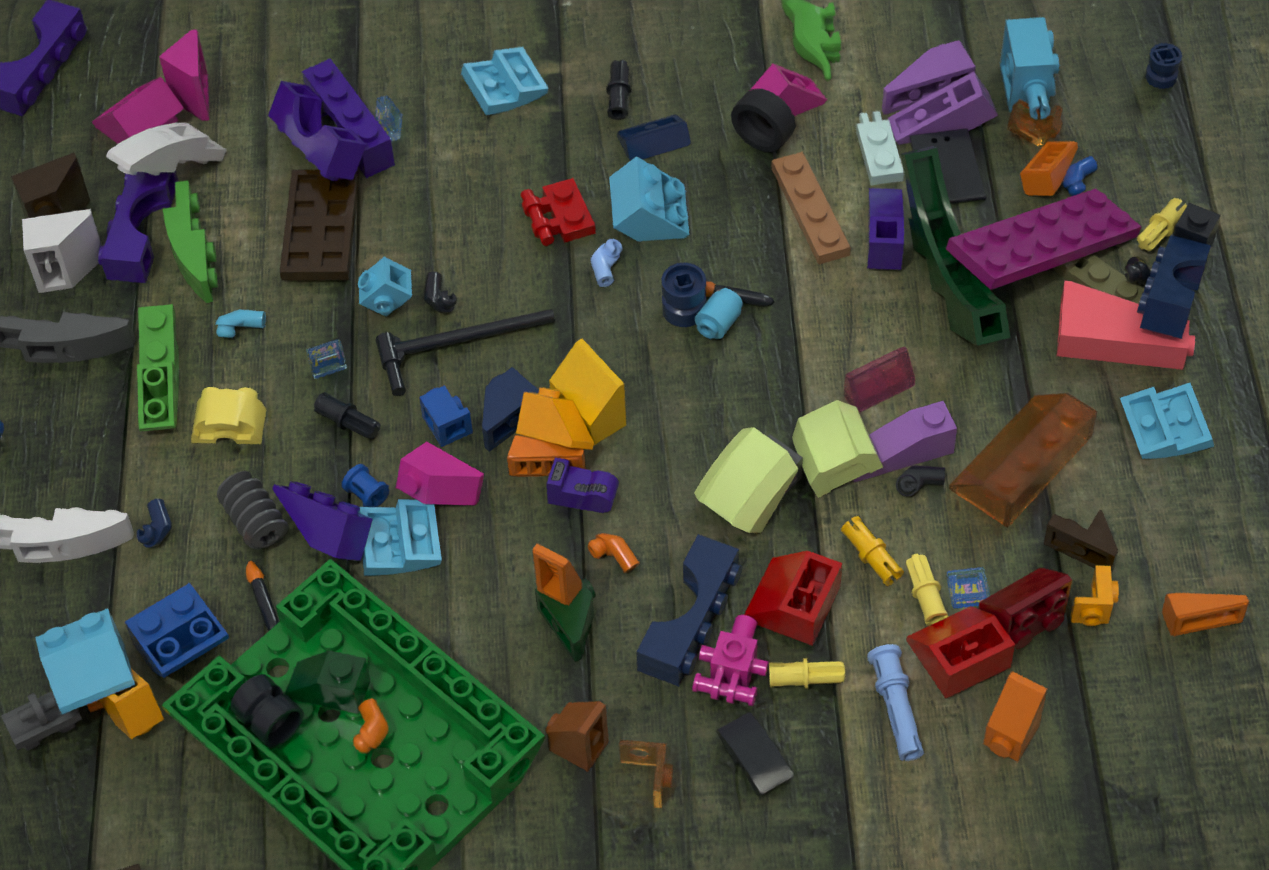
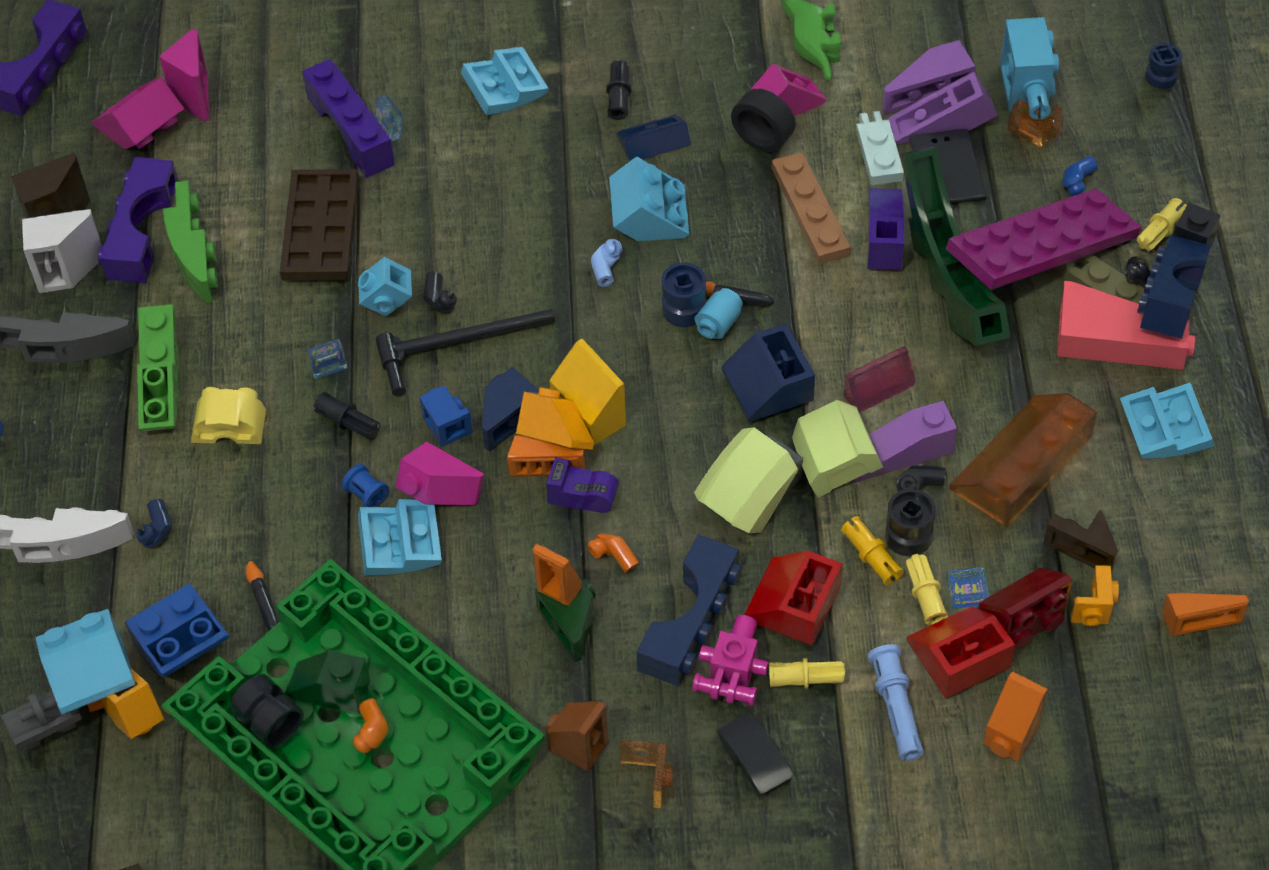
white slope [106,123,226,175] -> none
medium azure arm [215,310,266,338] -> none
dark grey piece [217,471,289,549] -> none
dark purple arch [268,81,366,181] -> none
dark purple slope [272,481,373,561] -> none
red plate [520,178,596,246] -> none
orange slope [1020,141,1078,196] -> none
none -> dark blue slope [722,323,815,422]
none -> black wheel [885,489,936,557]

